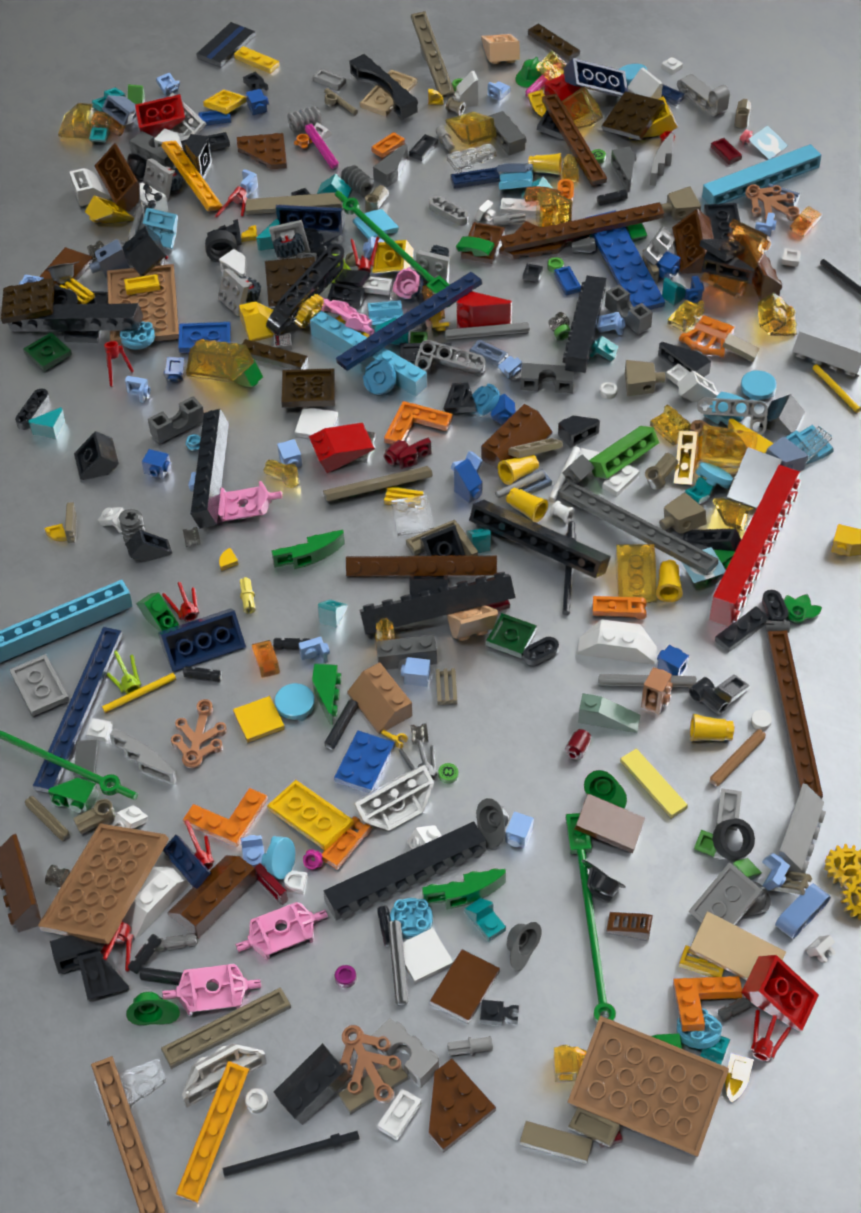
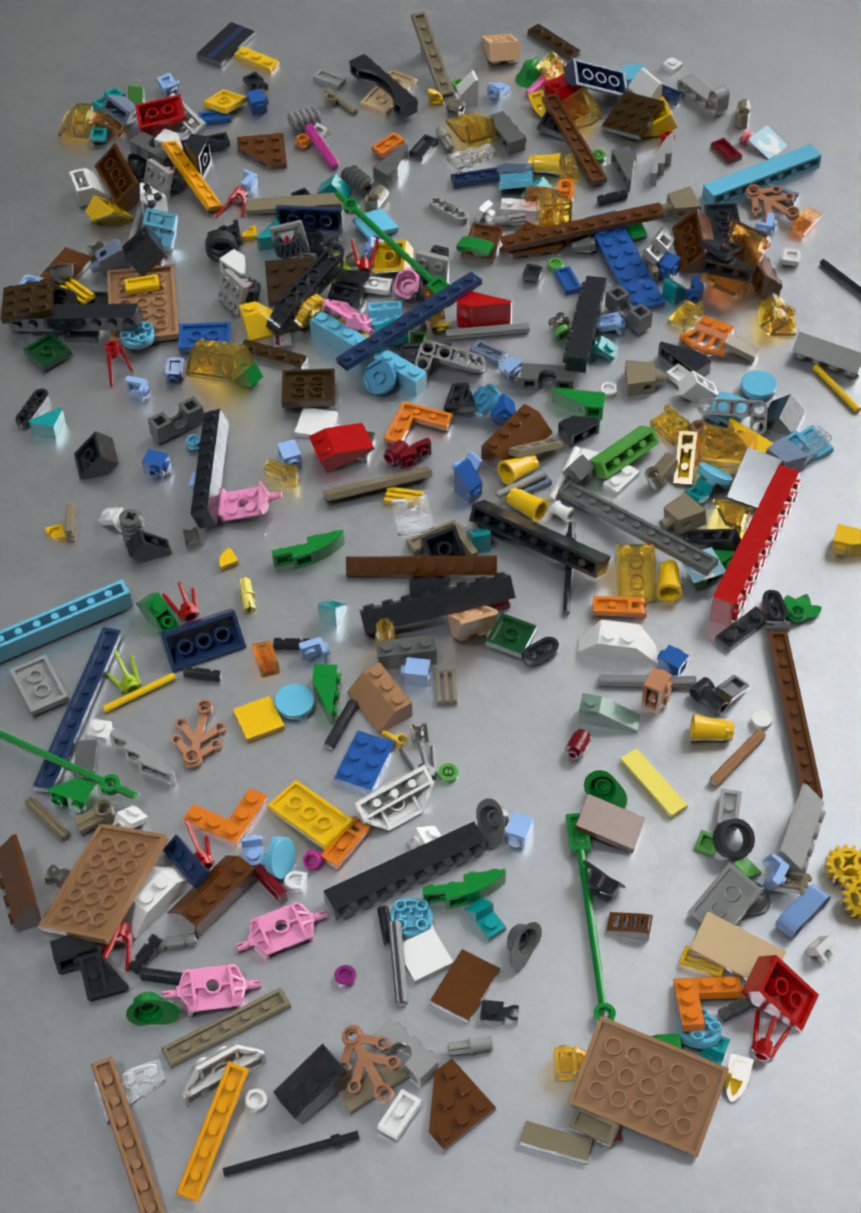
none -> green slope [552,387,605,420]

